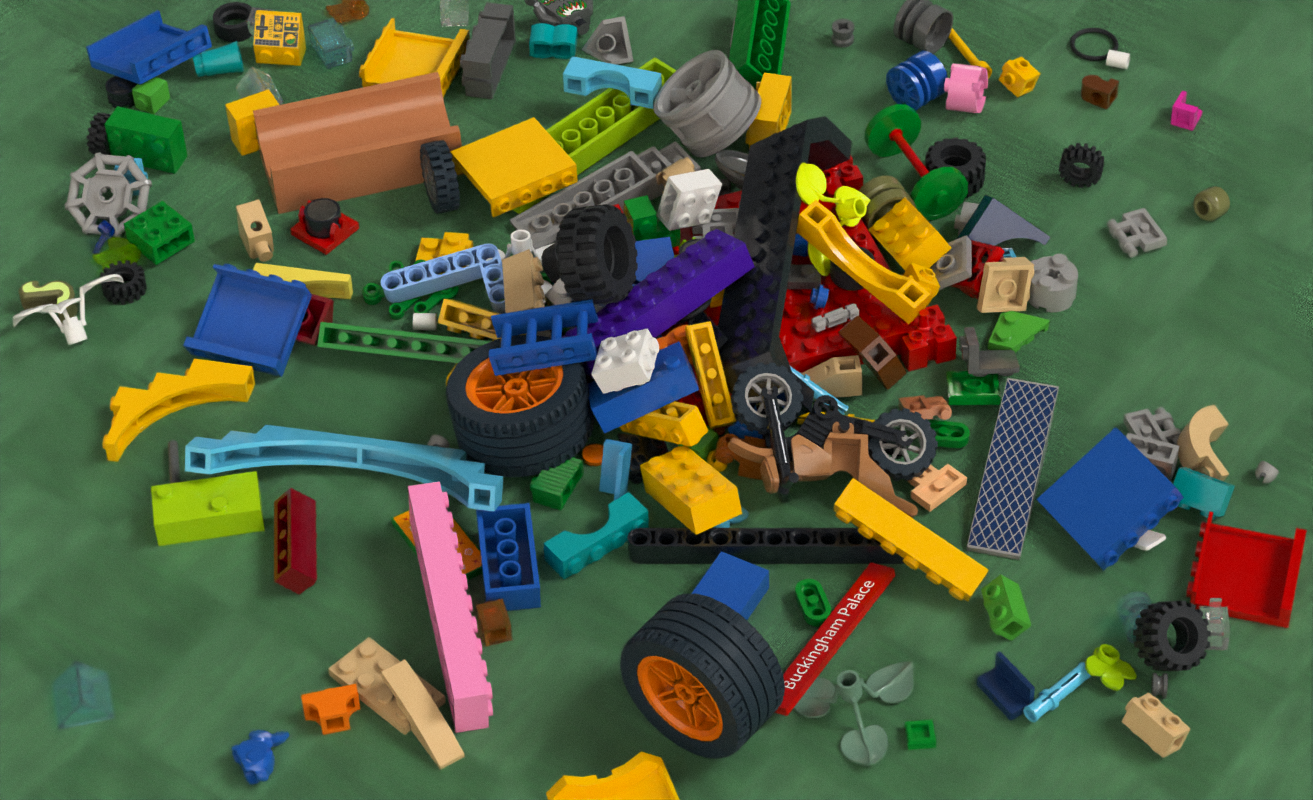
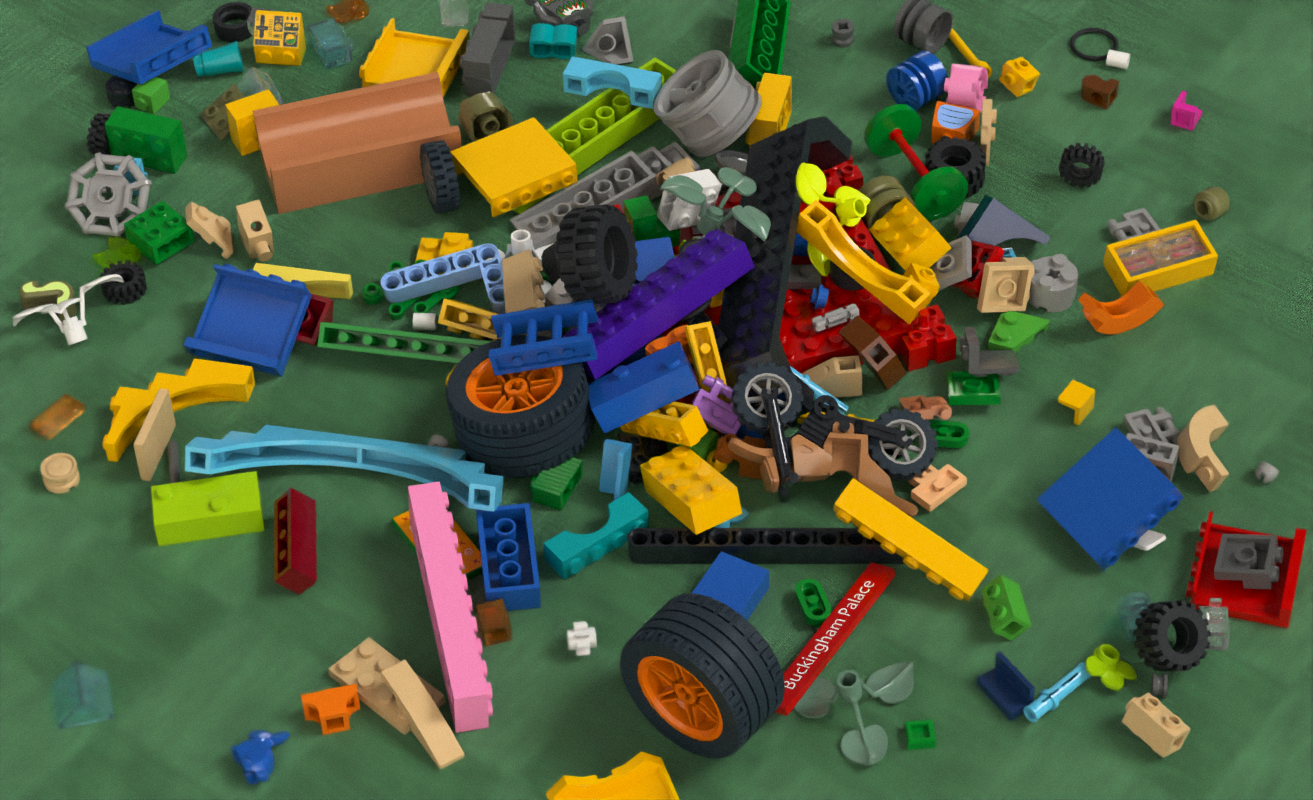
clear blue hand [92,220,115,255] -> none
piece [290,198,359,255] -> none
orange piece [582,444,604,466] -> none
white brick [591,328,659,394] -> none
dark blue slope [967,378,1059,560] -> none
teal brick [1173,467,1235,519] -> none
none -> clear orange tile [30,394,85,440]
none -> tan wheel [40,453,80,494]
none -> tan tile [133,389,176,481]
none -> tan wing [185,202,233,259]
none -> olive hinge [200,84,245,141]
none -> olive brick [459,91,513,142]
none -> white gear [566,621,597,656]
none -> sand green plant [660,167,771,242]
none -> medium lavender plate [691,374,751,435]
none -> torso [931,101,980,144]
none -> tan wing [980,99,997,166]
none -> yellow panel [1058,380,1095,425]
none -> orange arch [1078,281,1165,334]
none -> brick [1103,220,1218,296]
none -> dark grey plate [1214,534,1283,590]

